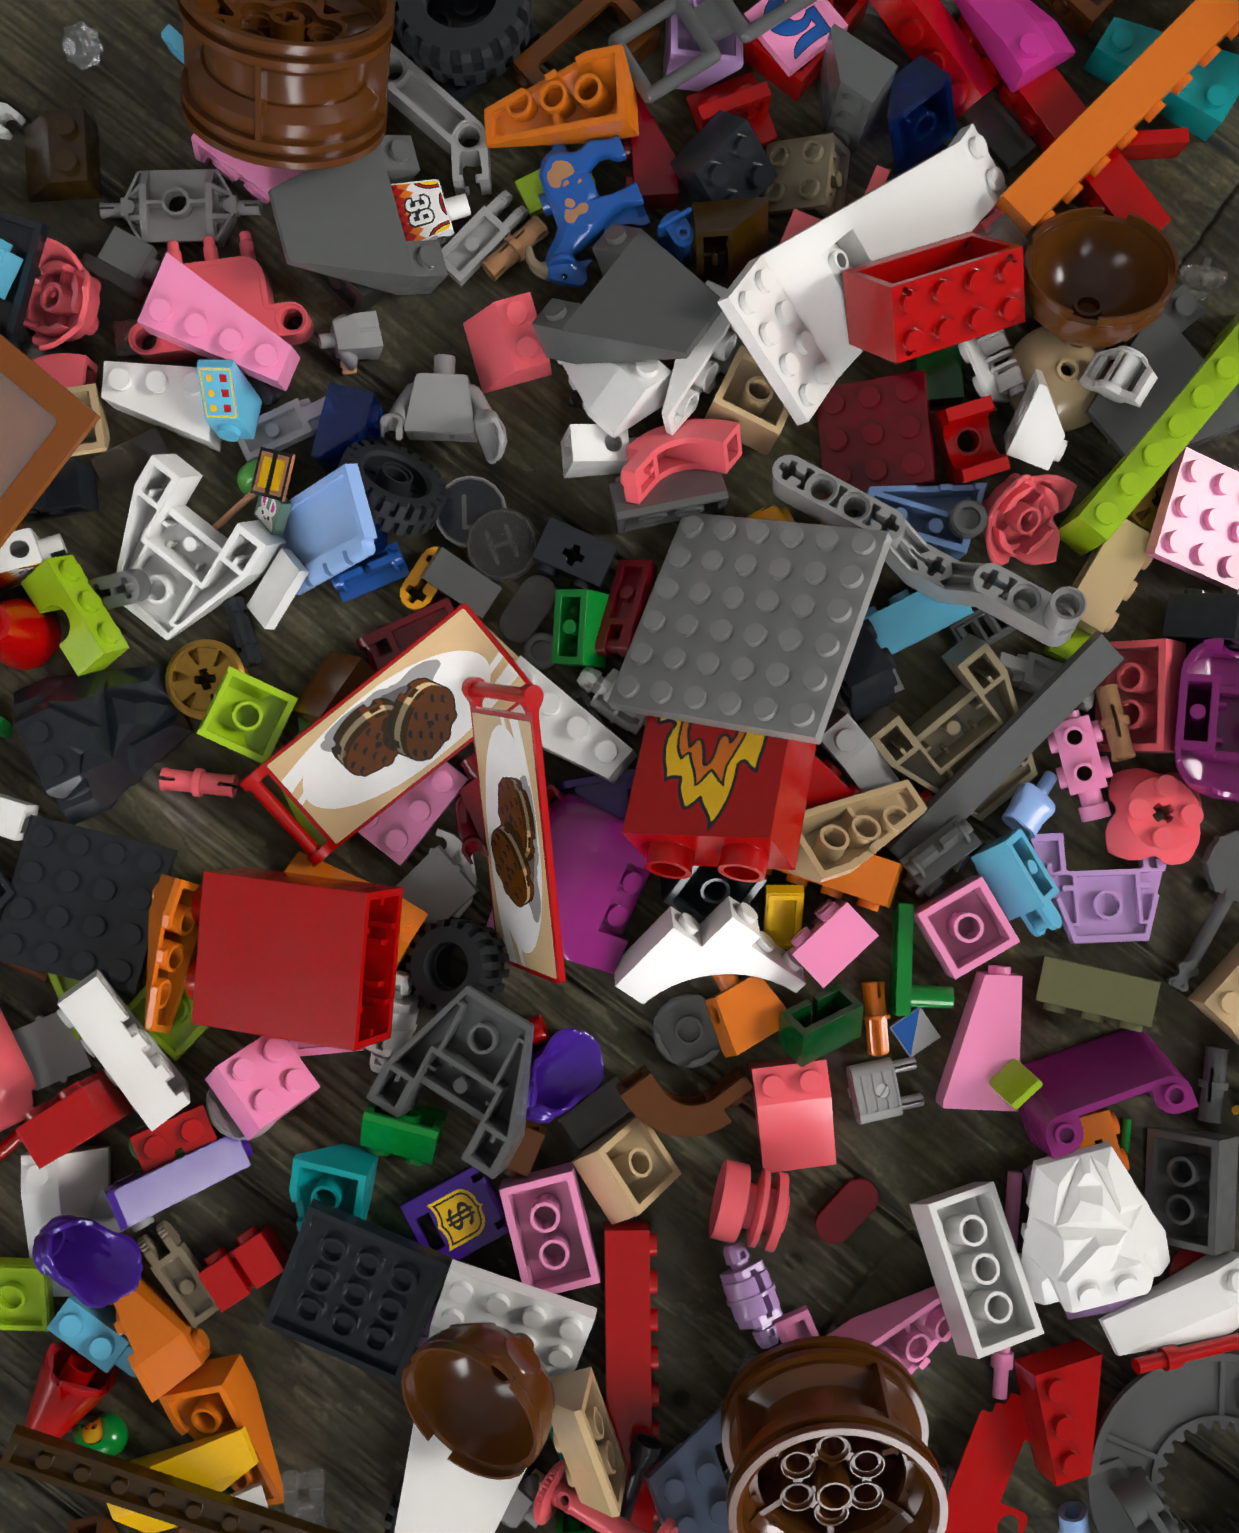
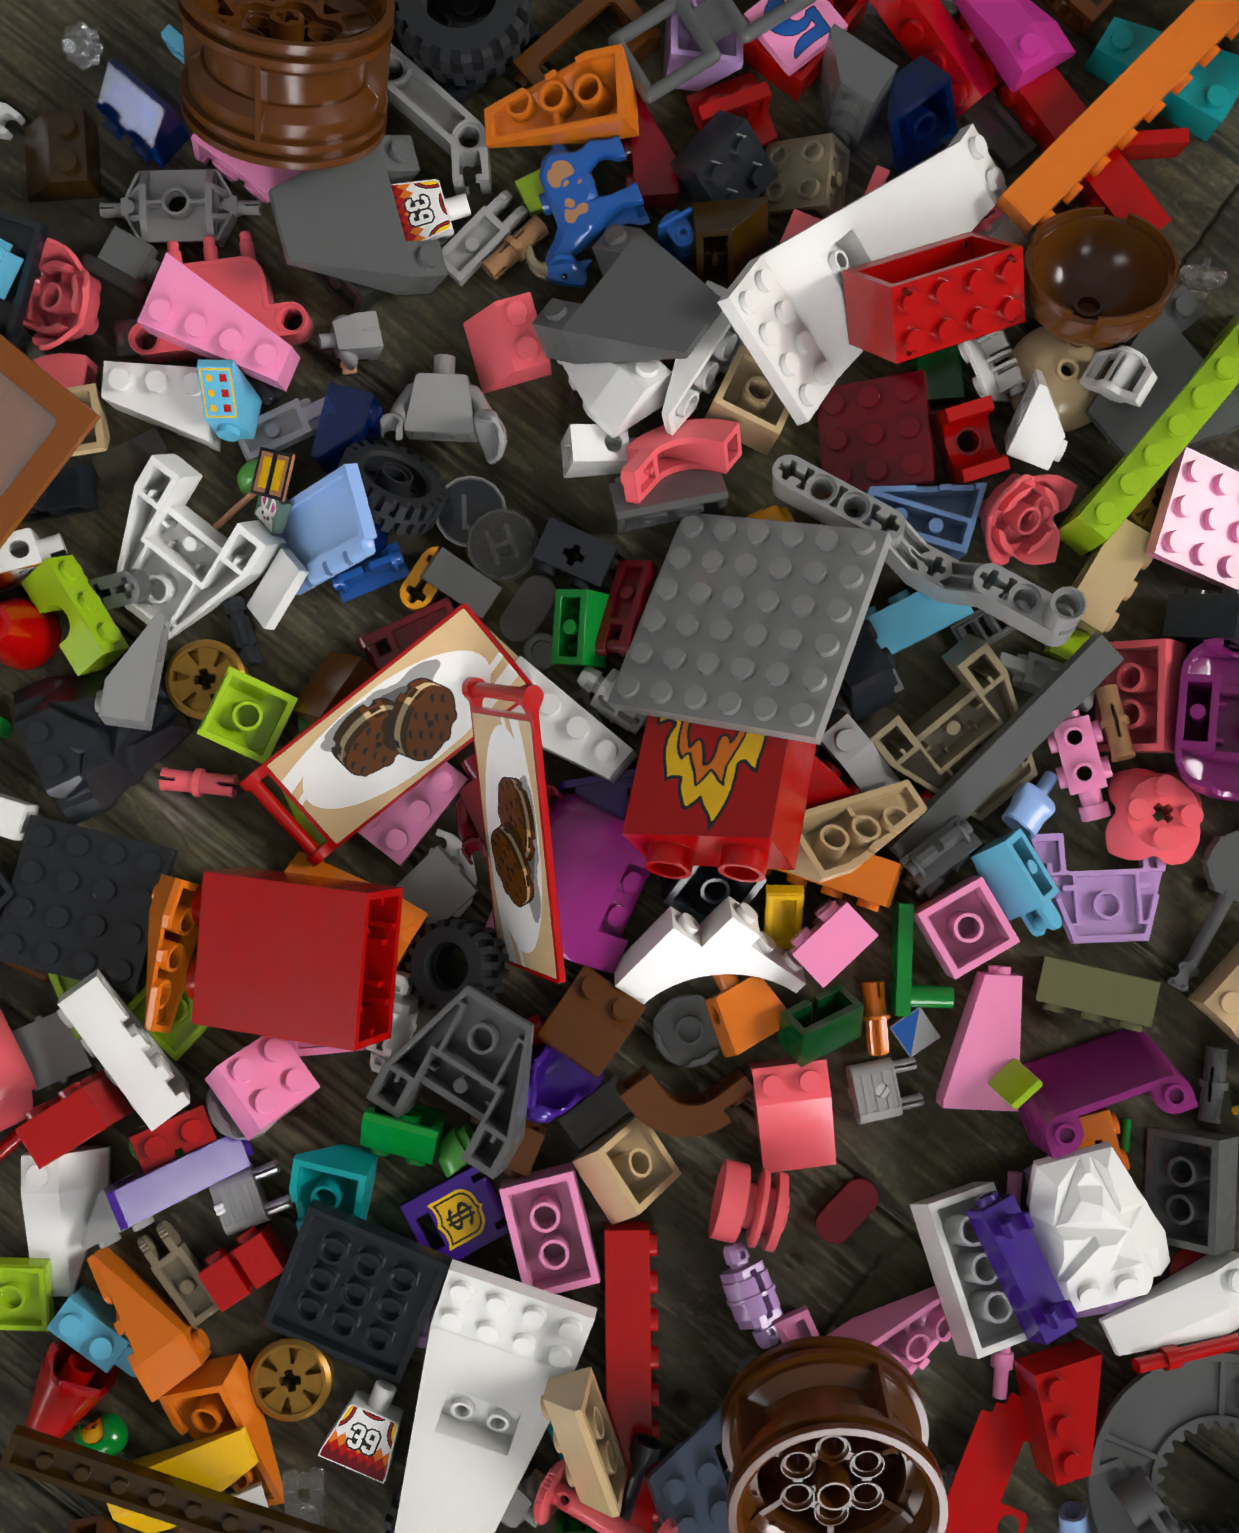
dark purple hair [32,1215,143,1308] -> none
reddish brown rock [401,1322,555,1480] -> none
dark grey tile [947,500,988,539] -> none
none -> light grey slope [95,613,171,731]
none -> clear blue slope [96,57,190,169]
none -> light grey piece [209,1160,293,1236]
none -> pearl gold wheel [249,1335,334,1422]
none -> torso [318,1379,404,1484]
none -> bright green piece [438,1124,475,1178]
none -> reddish brown slope [536,965,646,1079]
none -> dark purple brick [965,1191,1079,1345]

